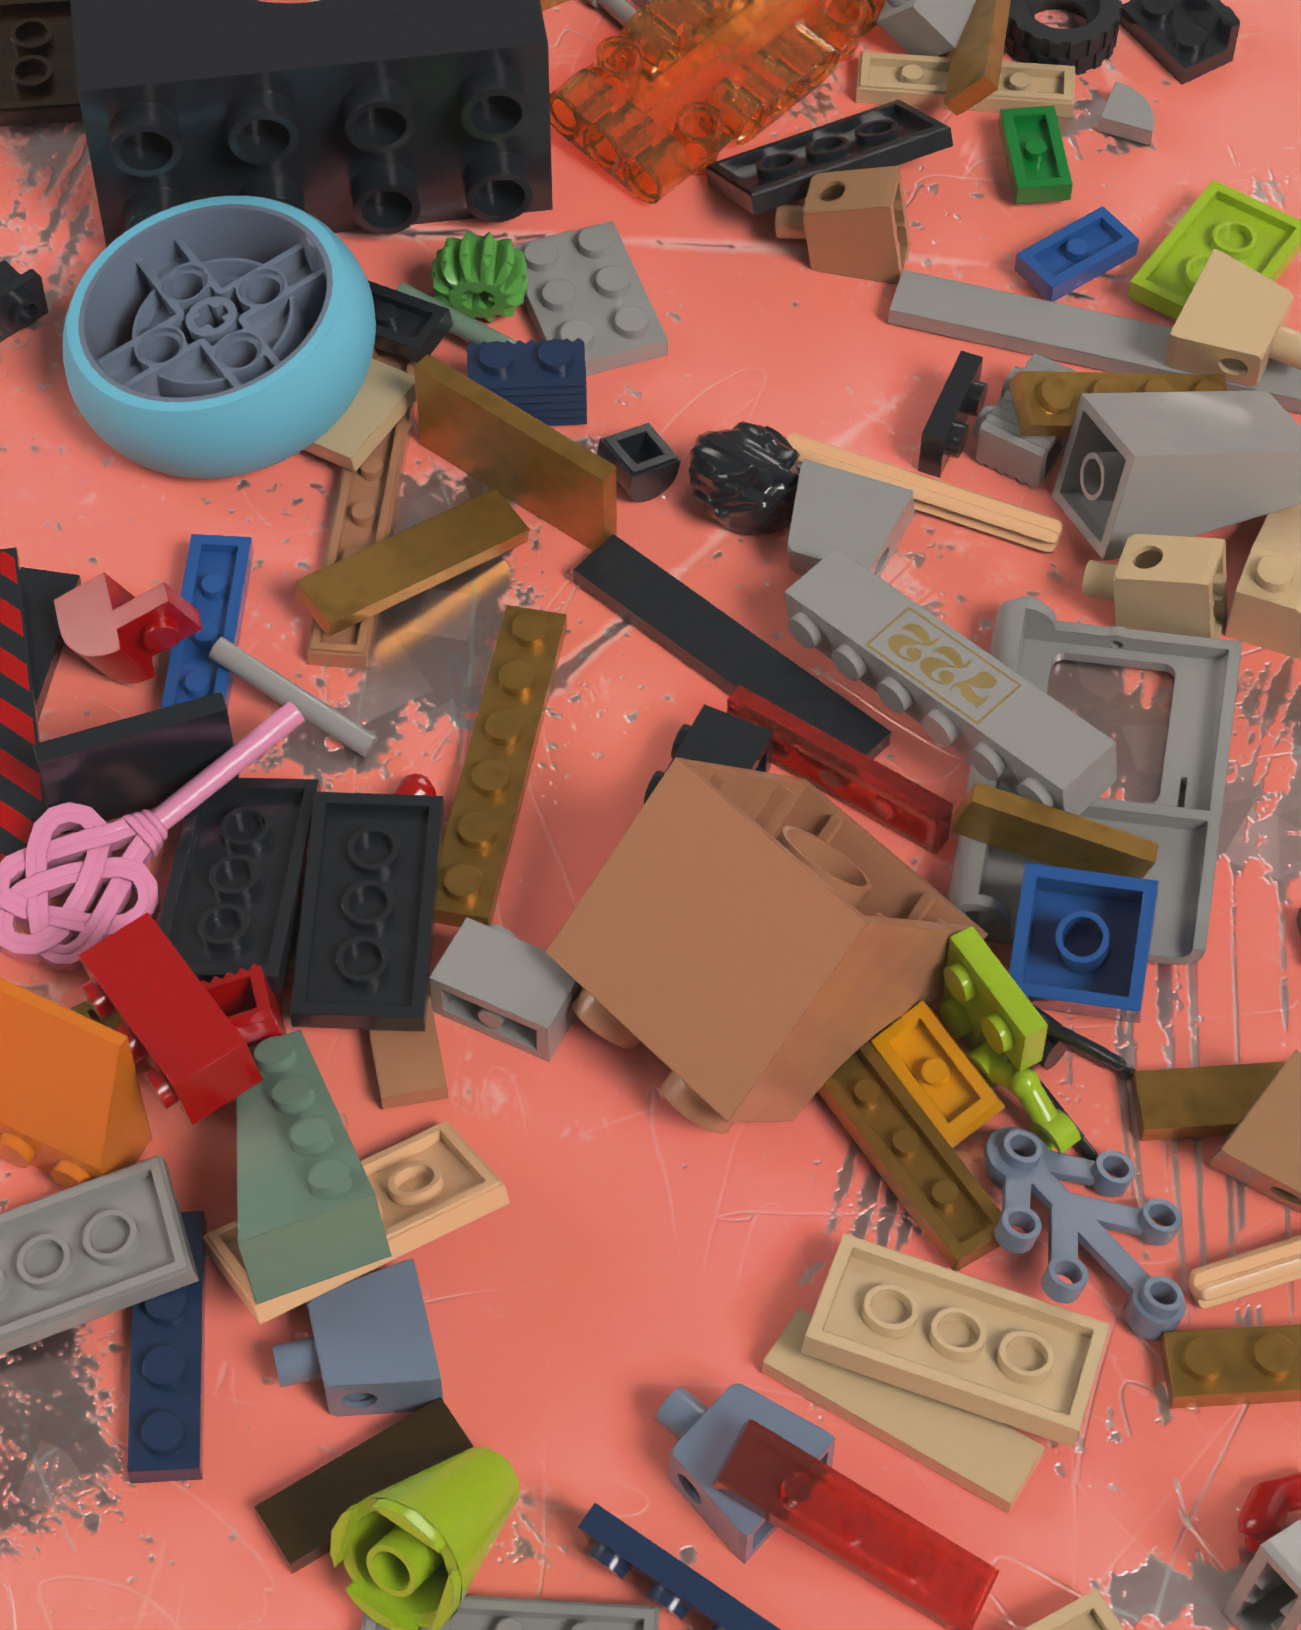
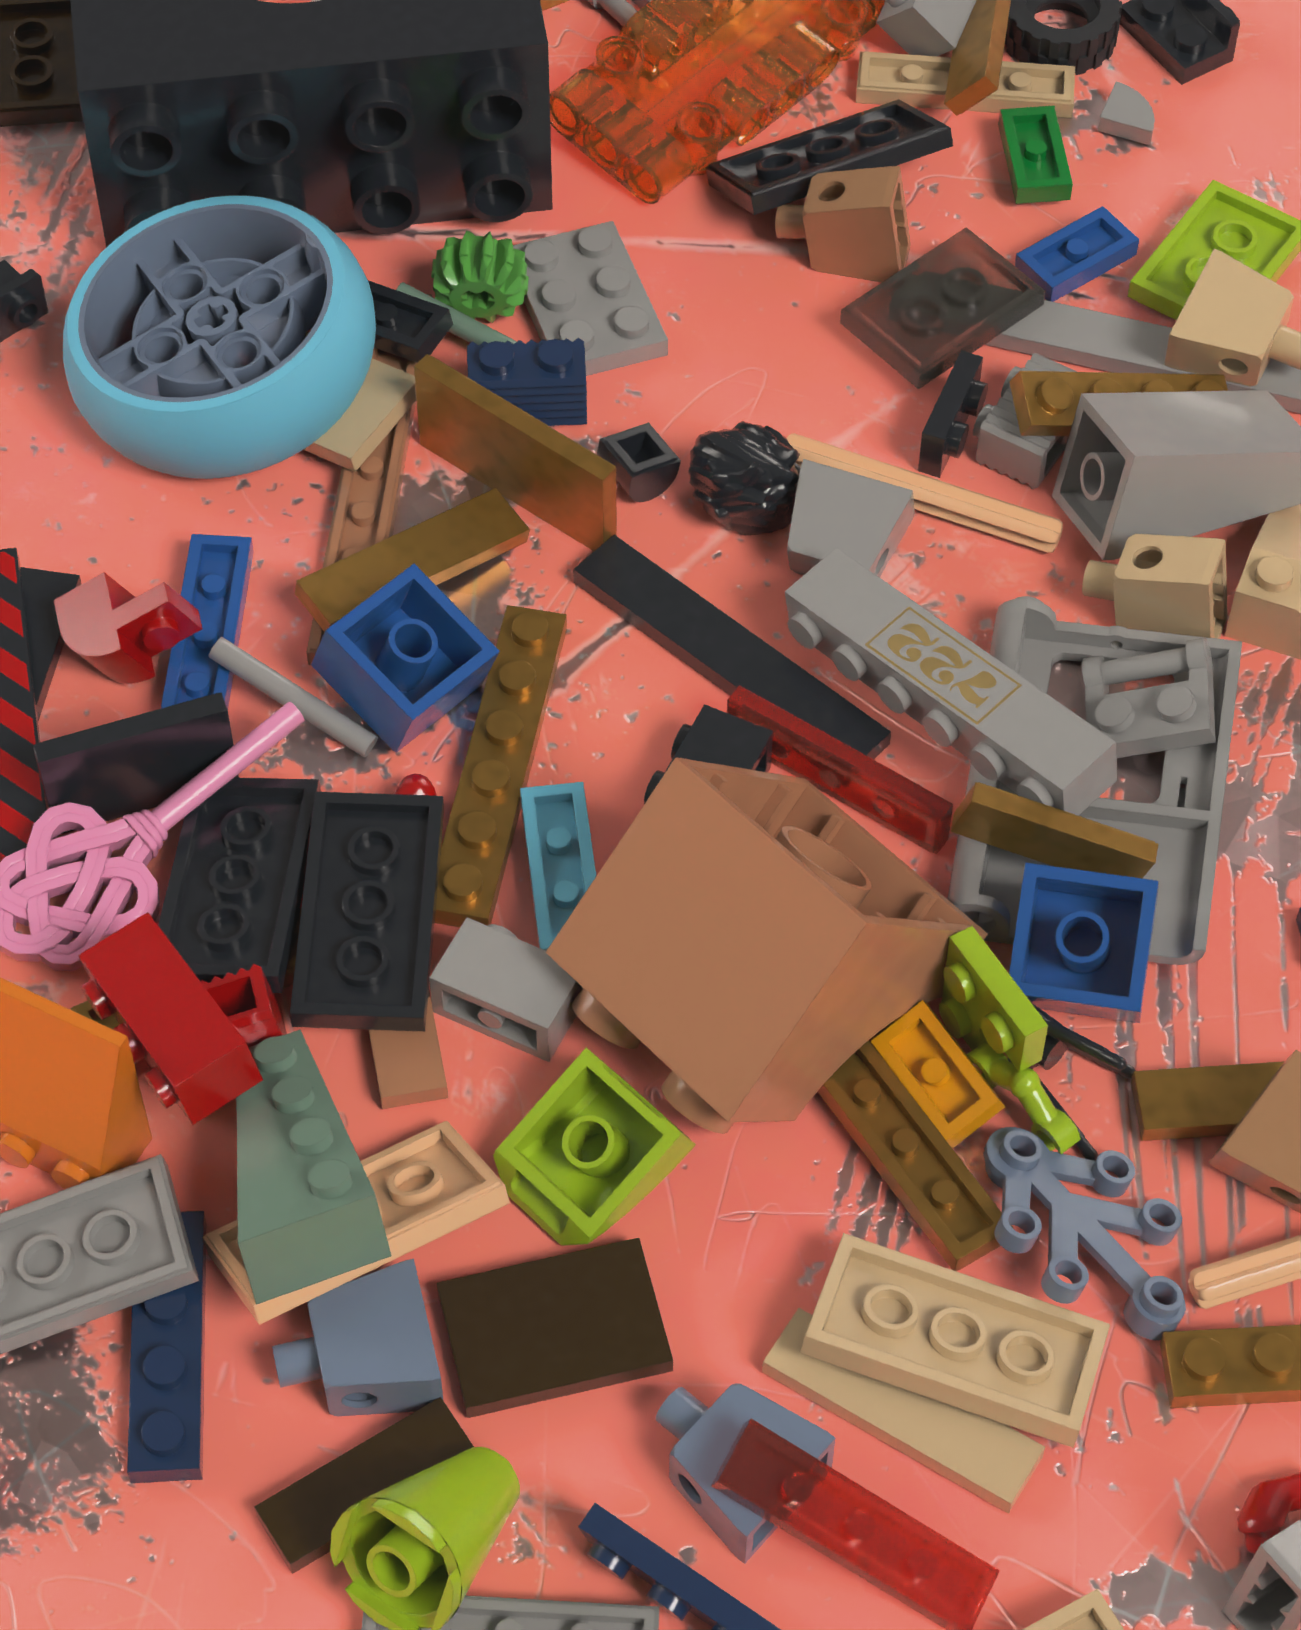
none -> blue brick [311,563,500,753]
none -> dark brown tile [436,1238,673,1418]
none -> lime slope [493,1047,696,1246]
none -> medium azure plate [520,782,596,950]
none -> clear smoke tile [840,227,1045,390]
none -> light grey plate [1082,637,1216,758]

